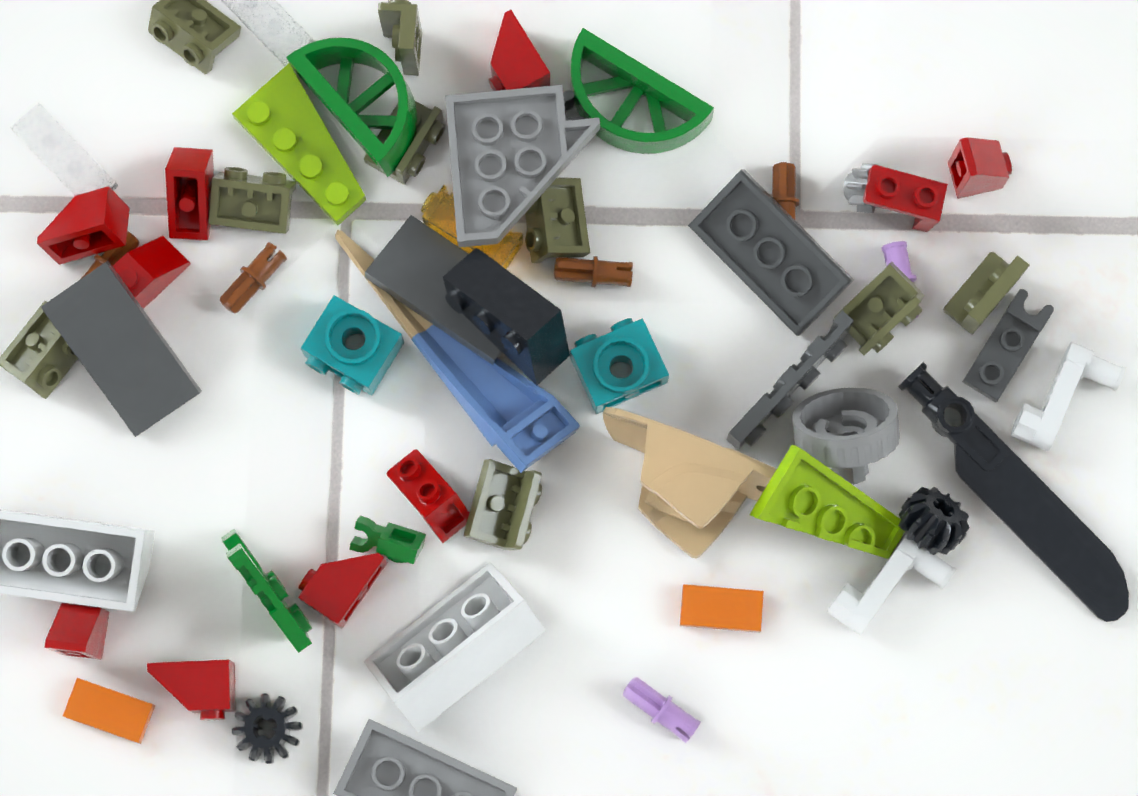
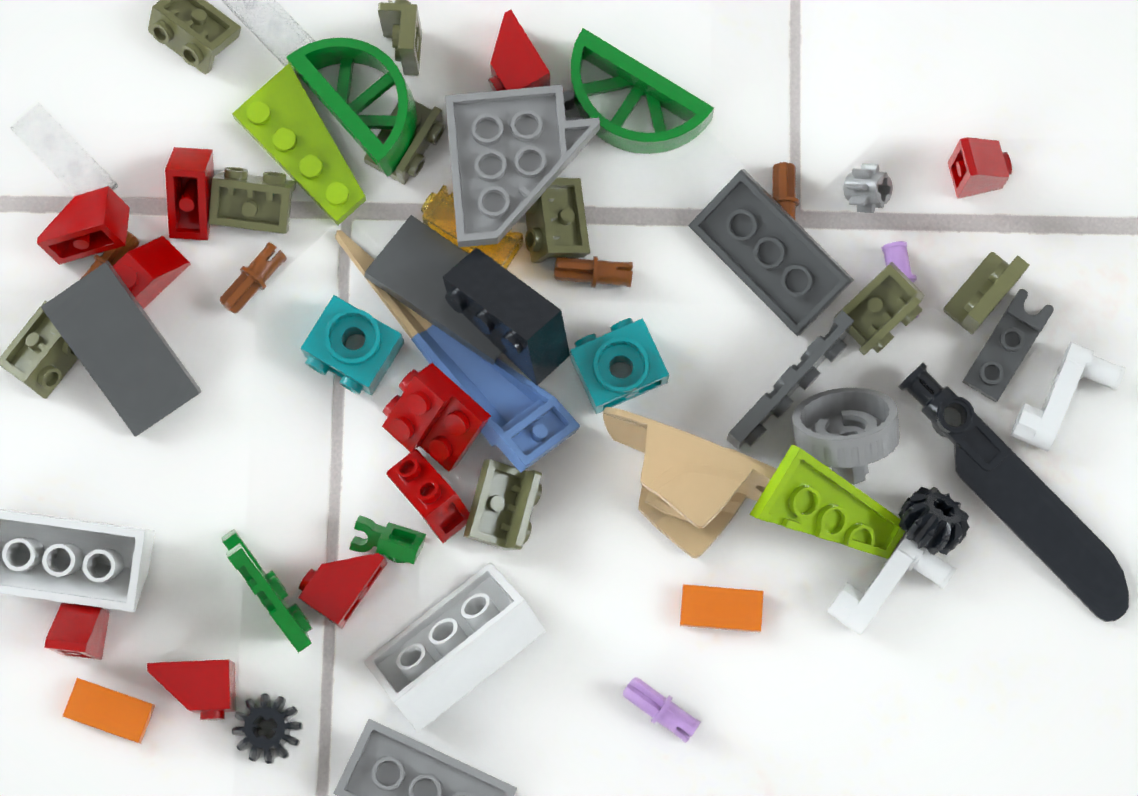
red bracket [863,165,948,232] -> none
none -> red plate [382,363,491,472]

